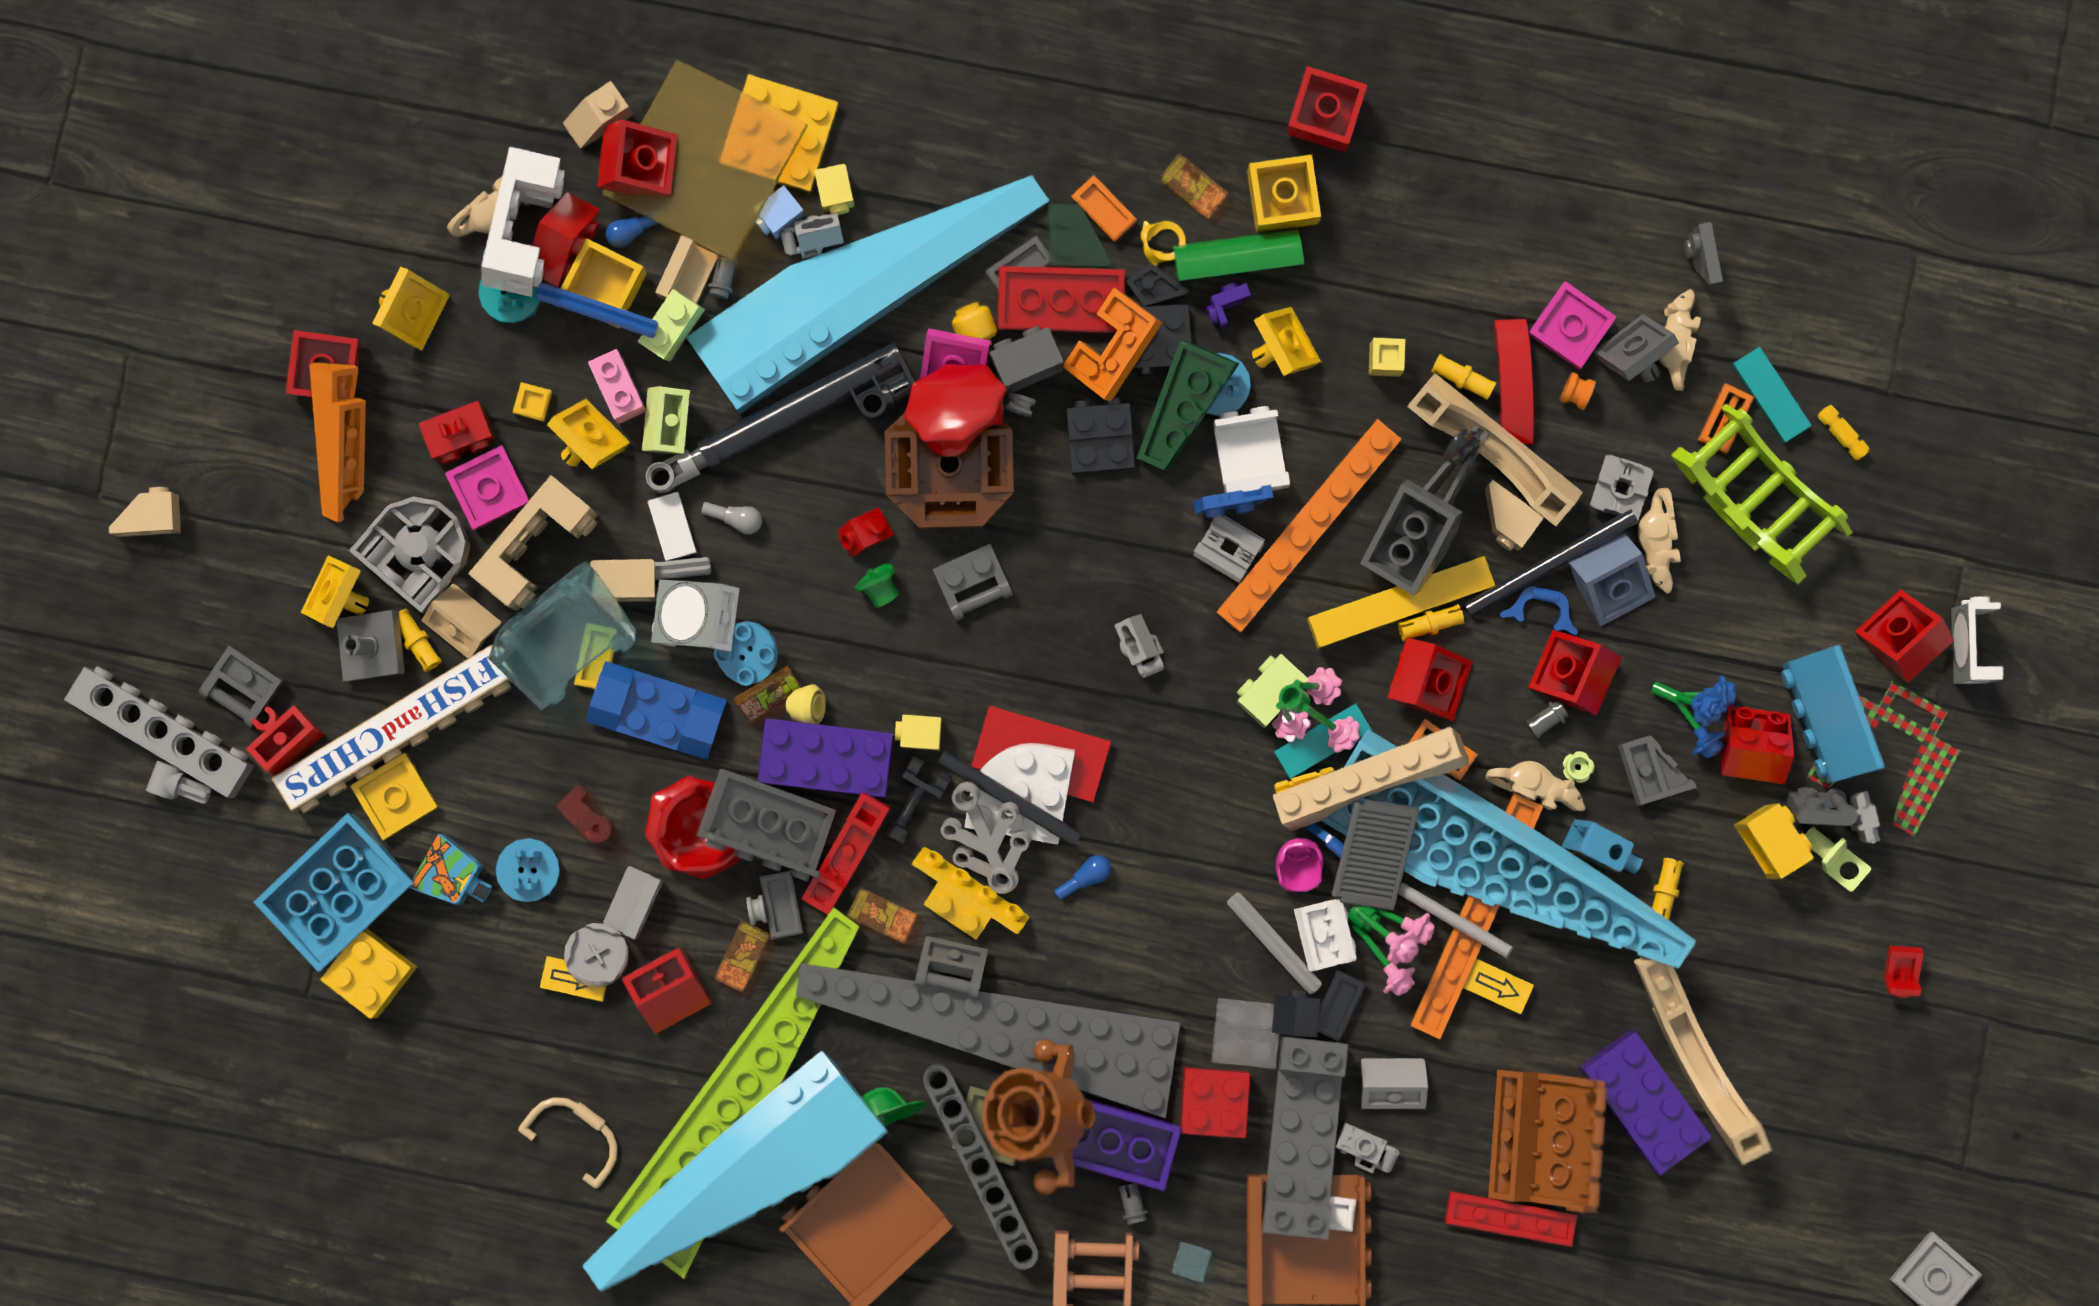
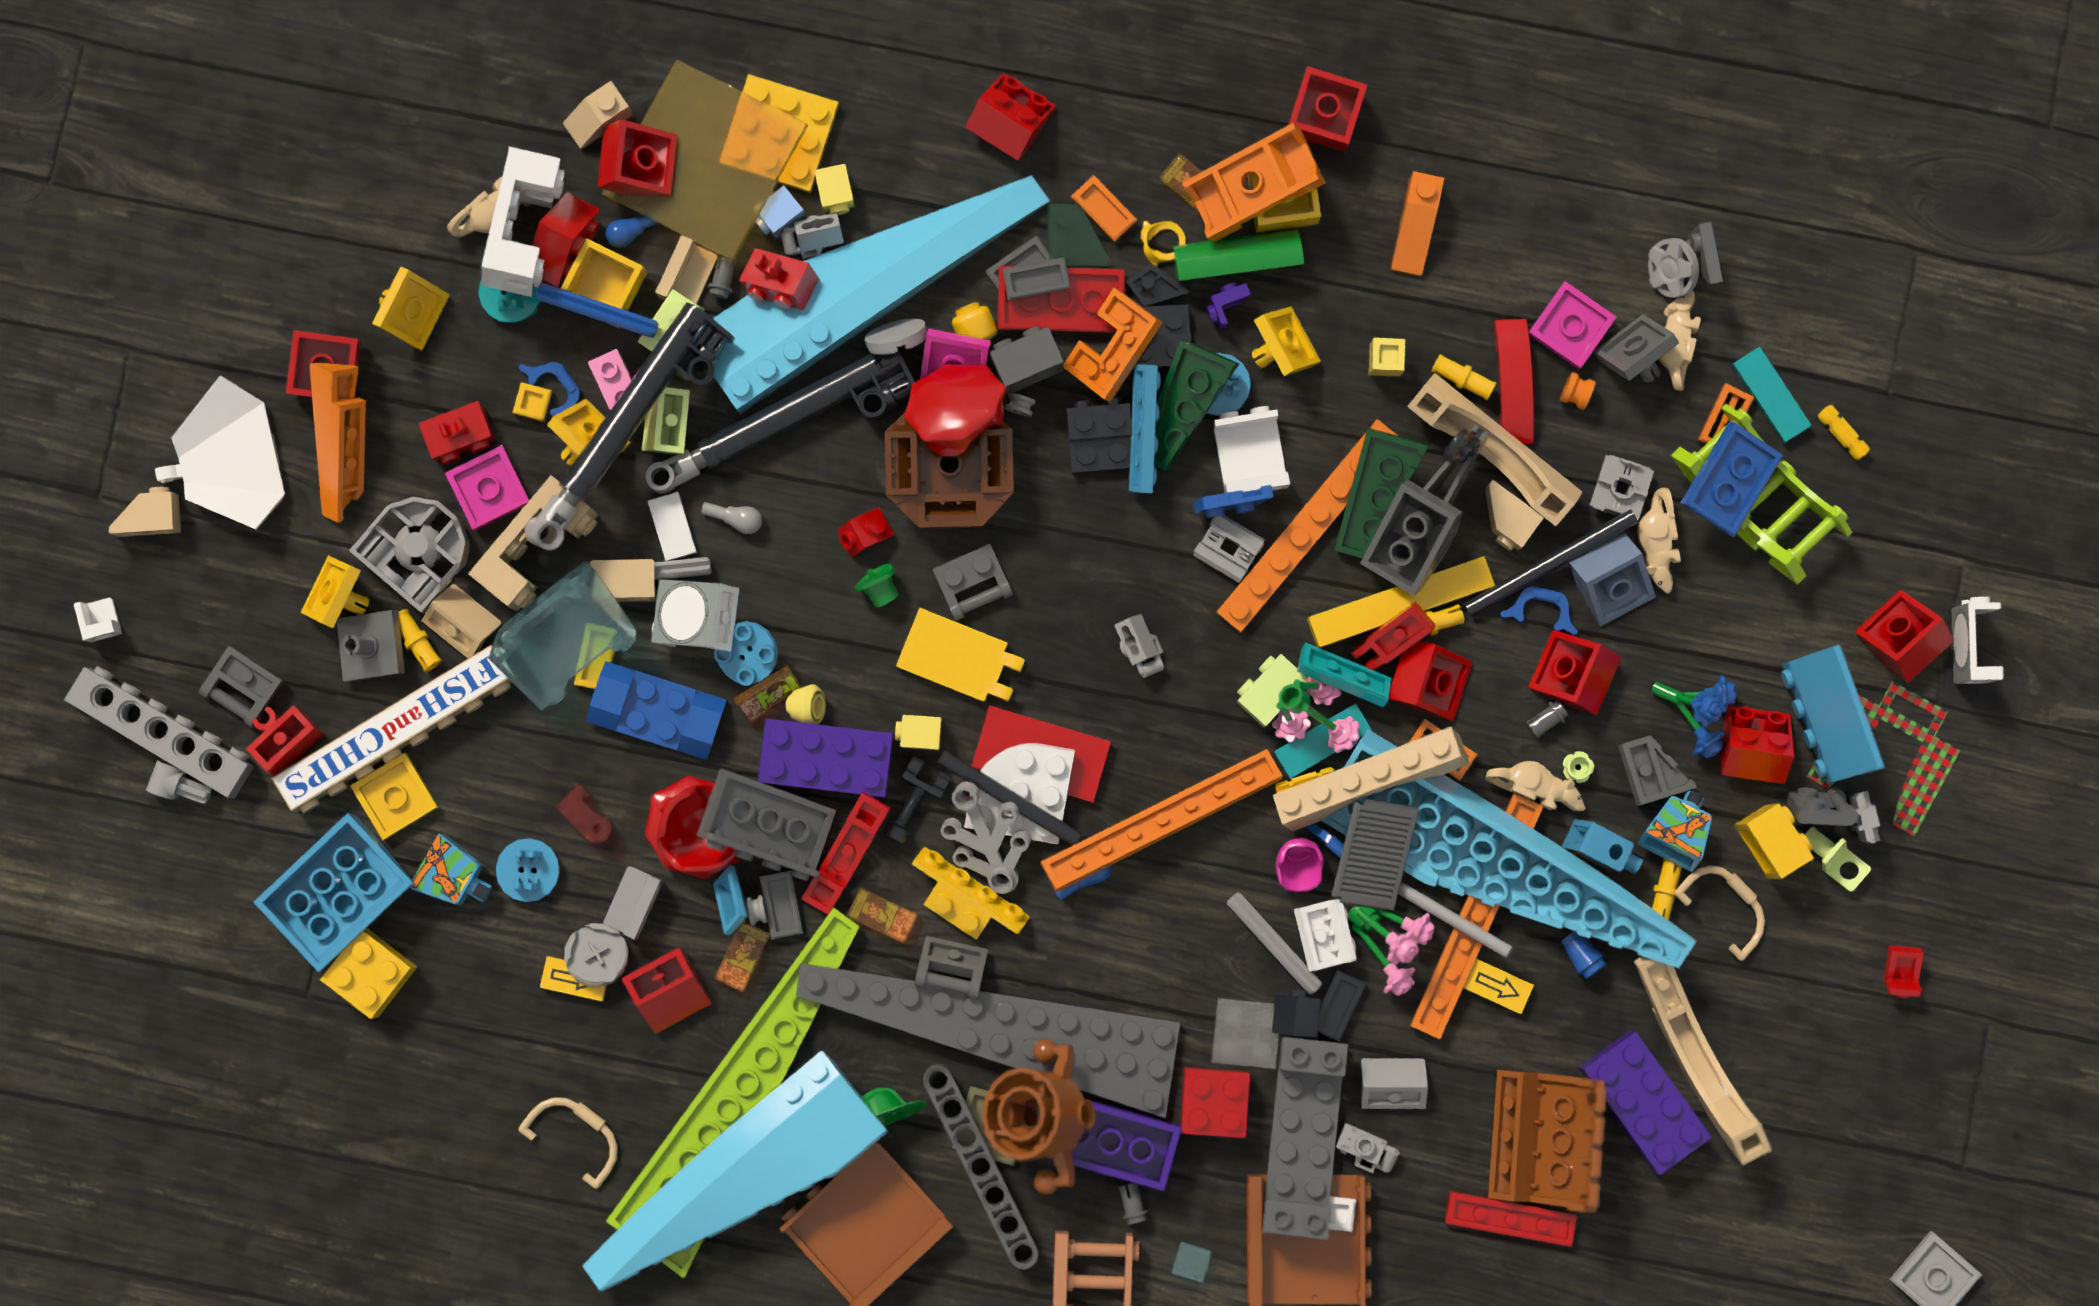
none -> white panel [74,598,122,642]
none -> white panel [155,376,285,530]
none -> blue helmet [519,362,581,416]
none -> black piece [525,302,735,550]
none -> dark azure slope [713,865,749,935]
none -> red brick [739,248,819,310]
none -> light grey tile [865,318,927,355]
none -> yellow tile [896,608,1025,702]
none -> red slope [965,73,1056,160]
none -> dark grey tile [1002,257,1070,301]
none -> orange plate [1041,749,1282,892]
none -> dark azure plate [1129,364,1161,493]
none -> orange piece [1182,123,1325,242]
none -> teal tile [1297,643,1392,707]
none -> dark green wing [1335,428,1430,559]
none -> red hinge [1351,601,1436,670]
none -> orange slope [1391,171,1444,276]
none -> blue cone [1561,931,1606,979]
none -> torso [1637,791,1712,872]
none -> light grey wheel [1648,238,1699,298]
none -> tan piece [1675,865,1765,961]
none -> blue tile [1680,422,1783,537]

